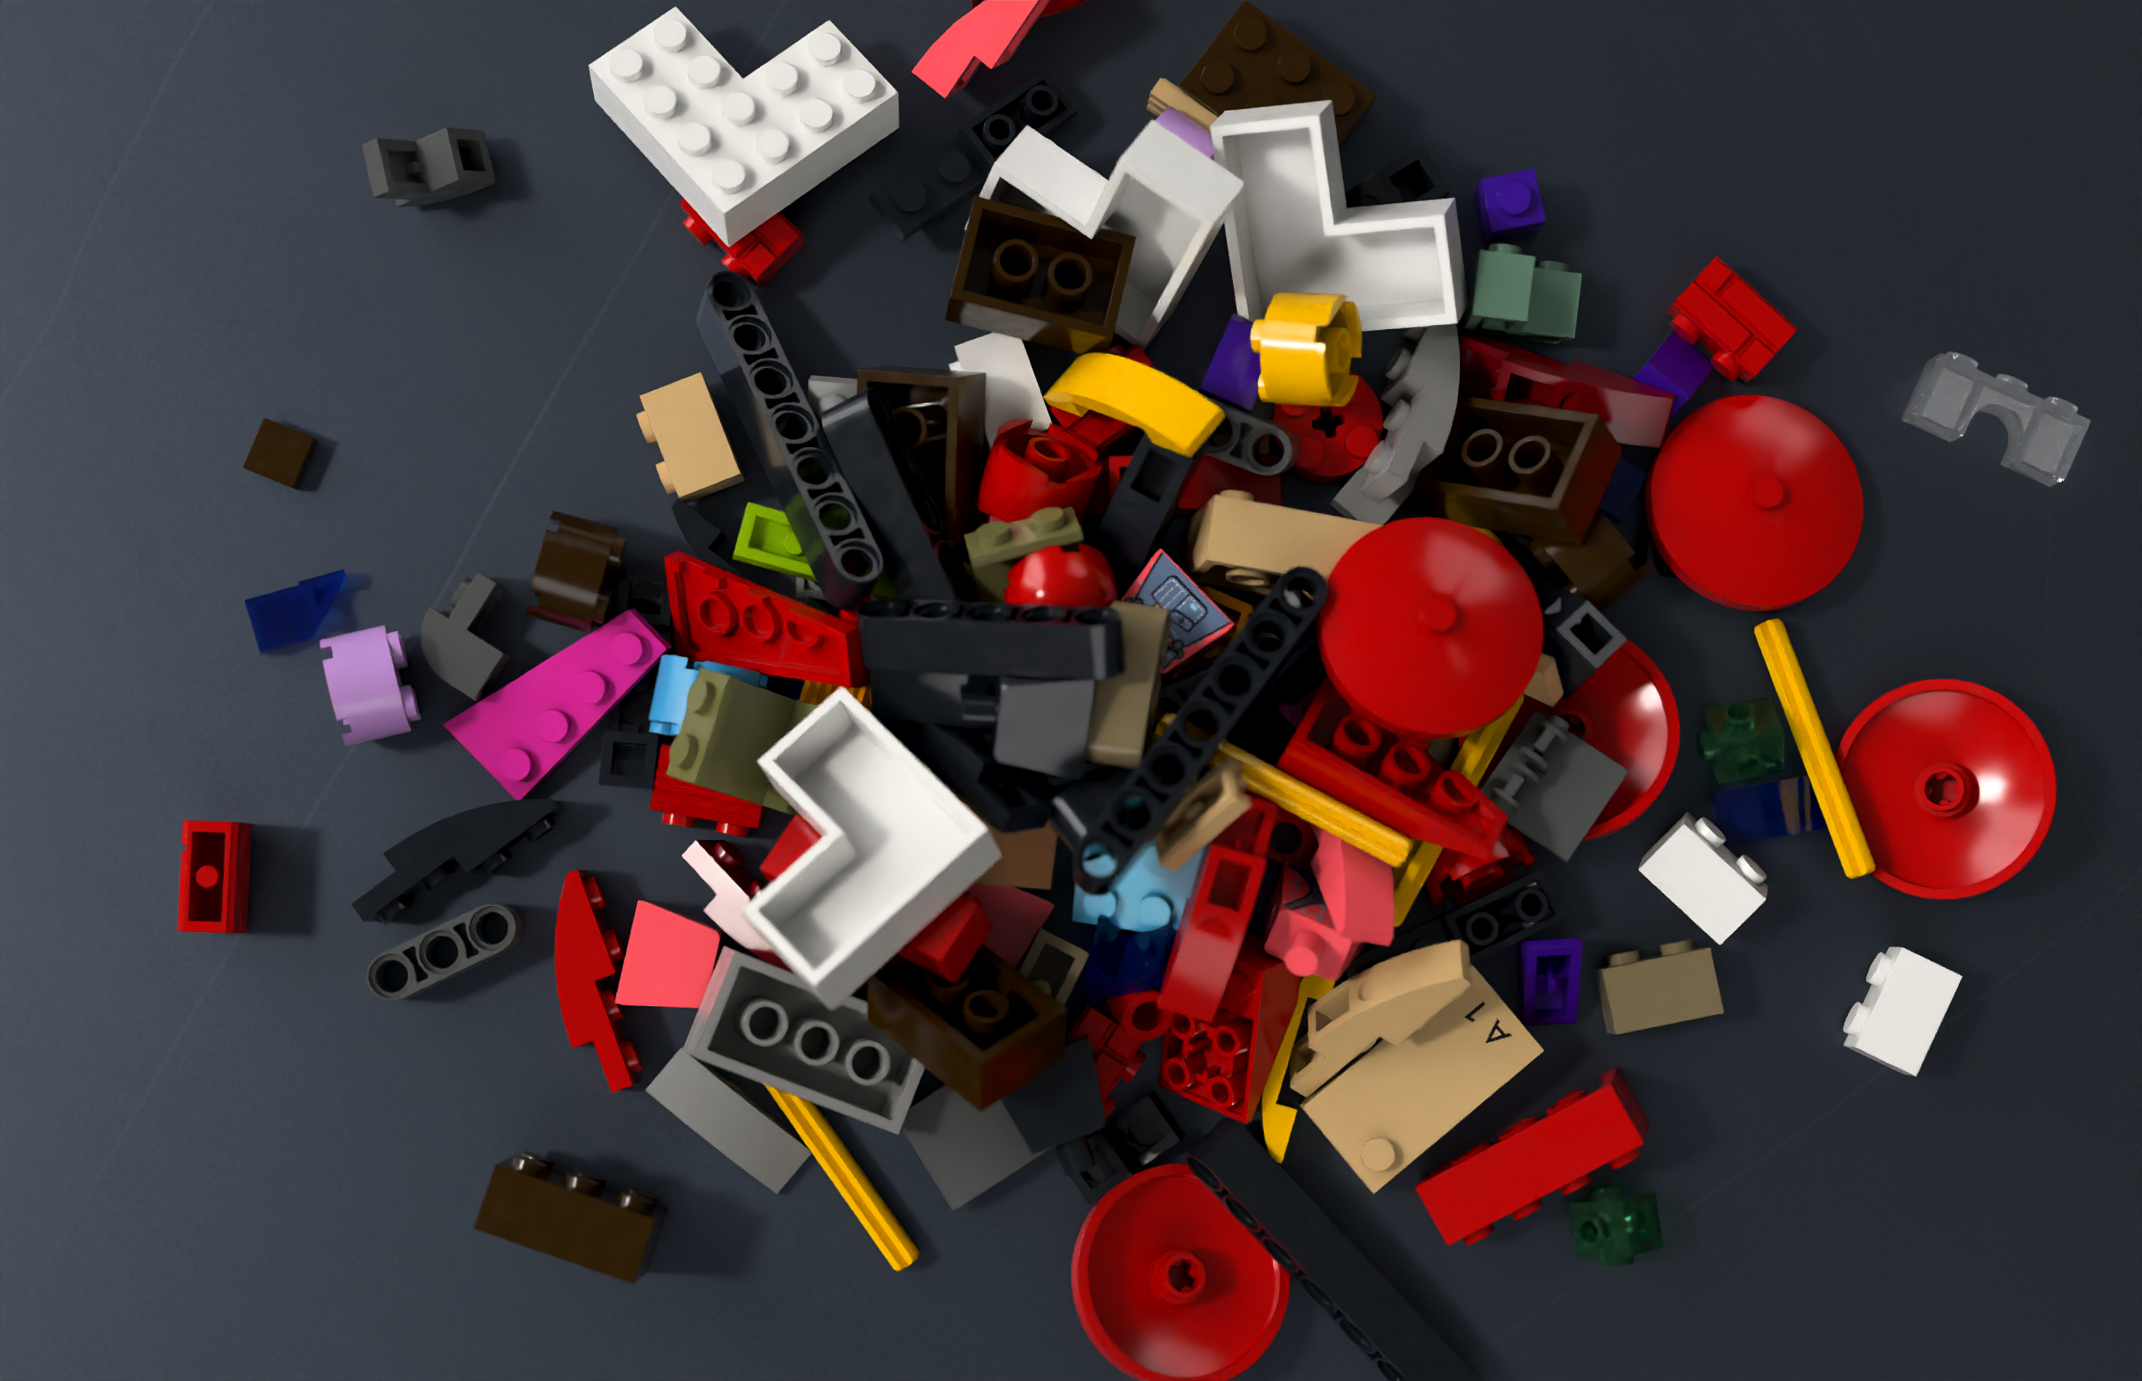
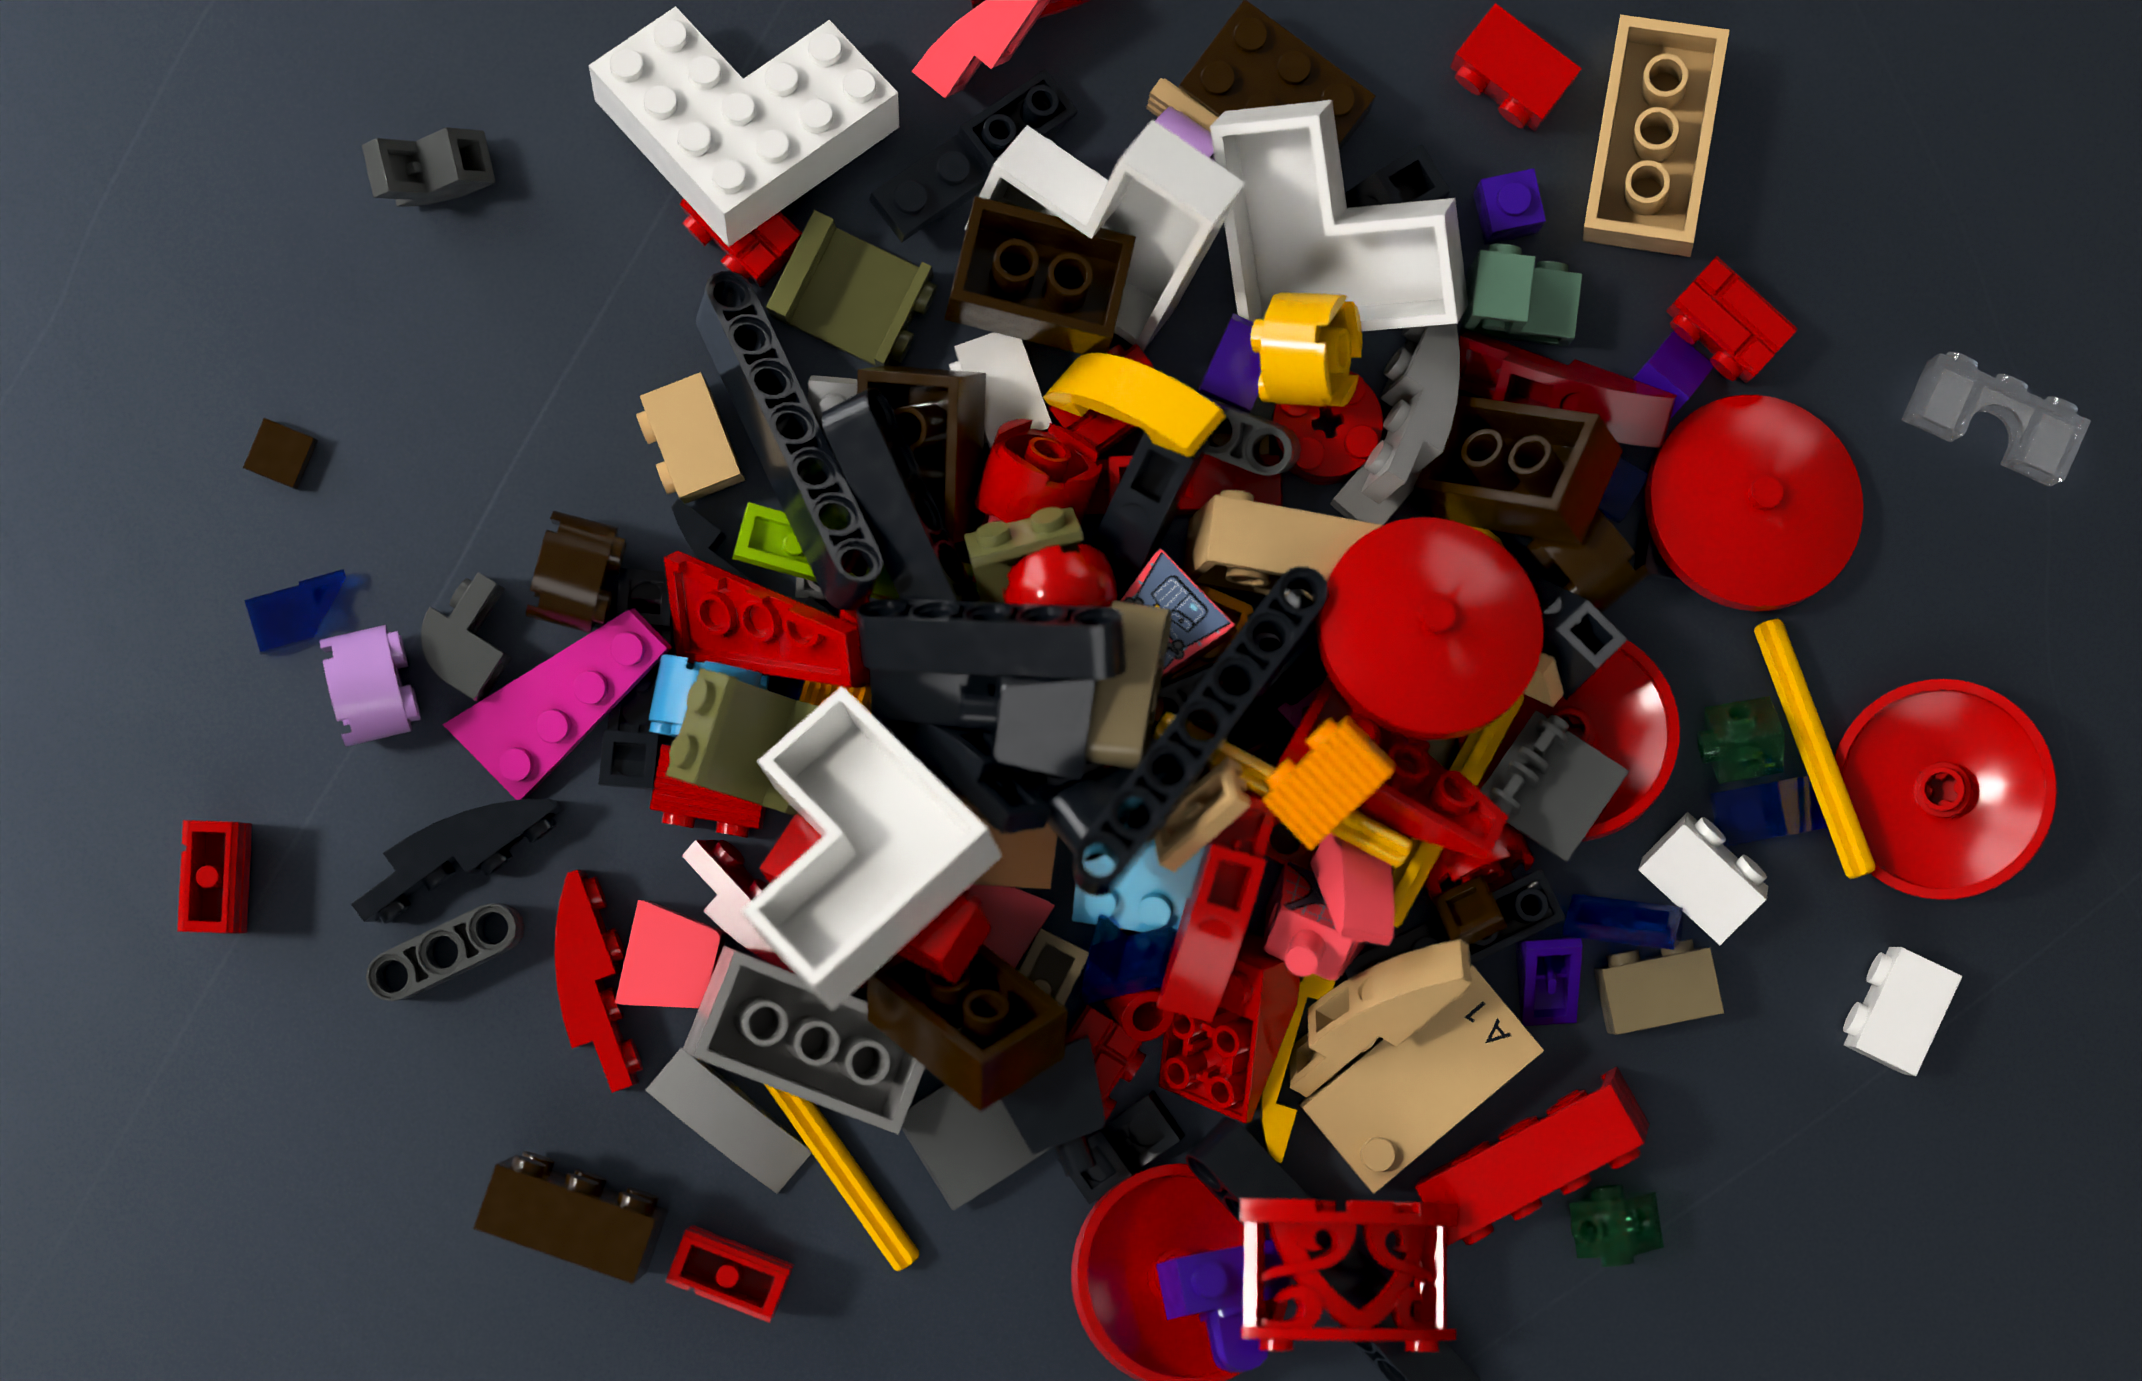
none -> red brick [665,1225,794,1323]
none -> olive panel [766,210,938,367]
none -> dark purple brick [1156,1240,1291,1372]
none -> red fence [1240,1199,1458,1352]
none -> light orange brick [1262,715,1396,850]
none -> dark brown tile [1432,874,1508,946]
none -> red brick [1450,3,1582,131]
none -> clear blue slope [1563,894,1683,950]
none -> tan brick [1583,15,1730,257]

